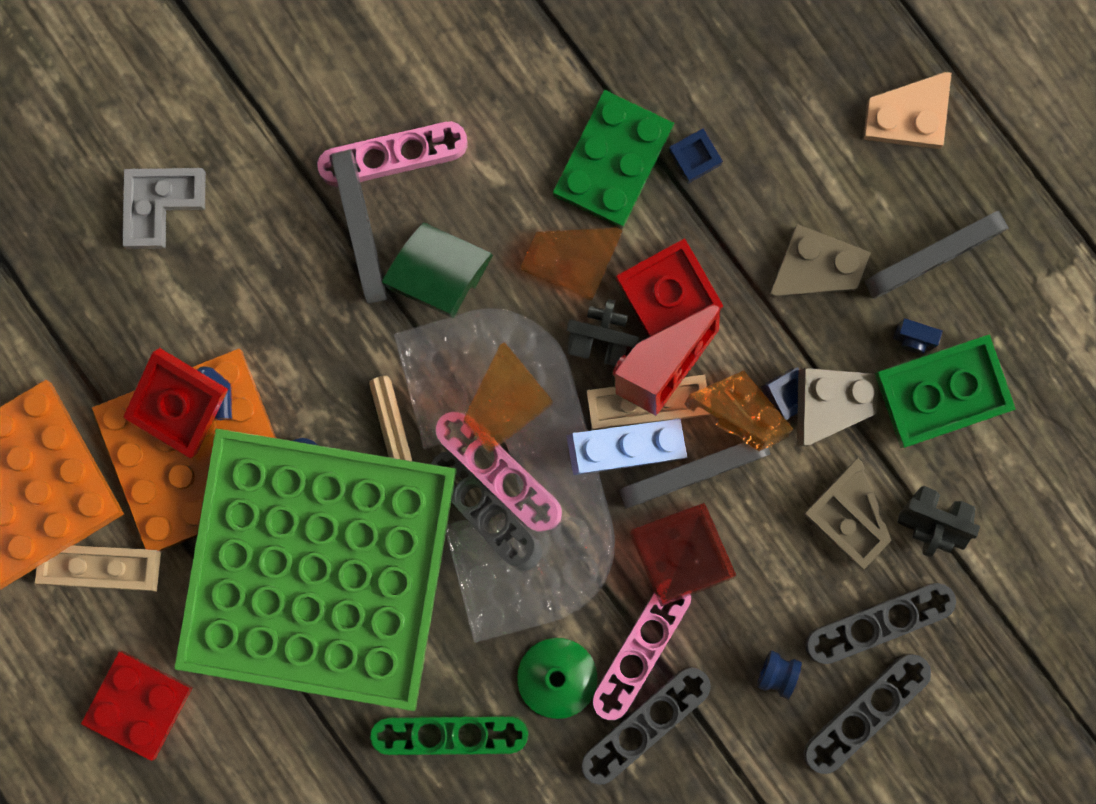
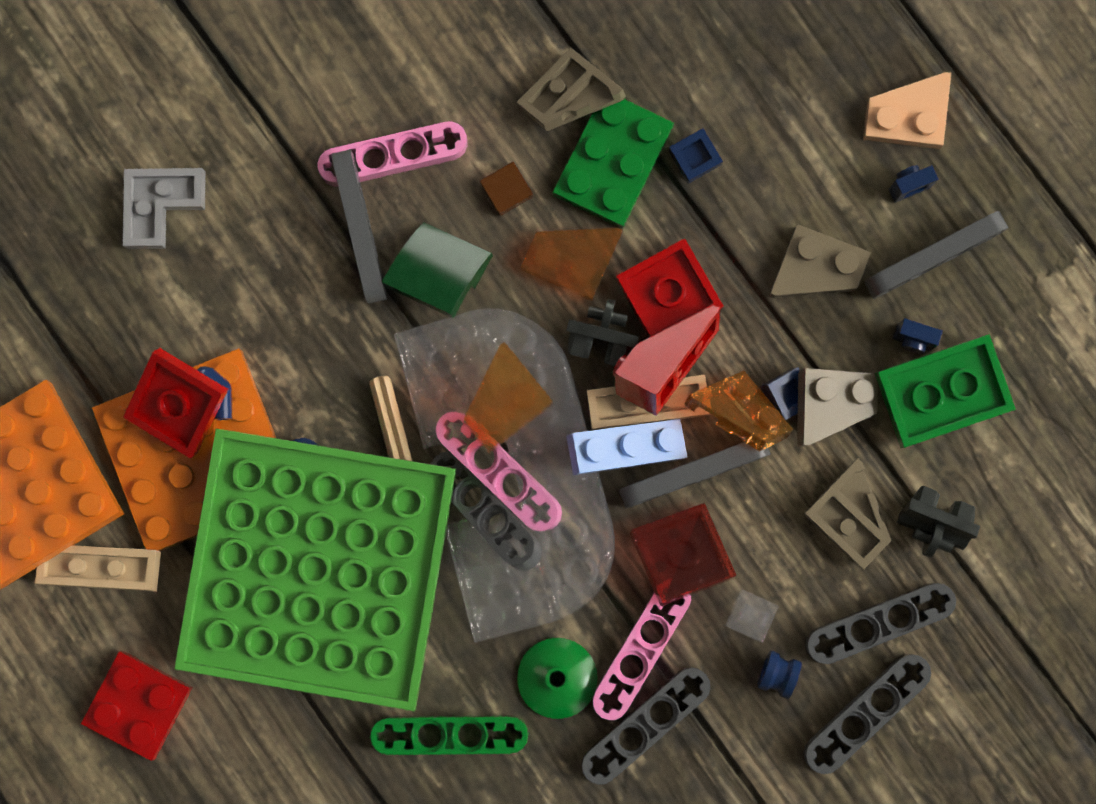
none -> reddish brown tile [480,161,533,216]
none -> dark tan wing [517,48,626,131]
none -> clear tile [725,589,779,643]
none -> dark blue plate [889,165,939,203]

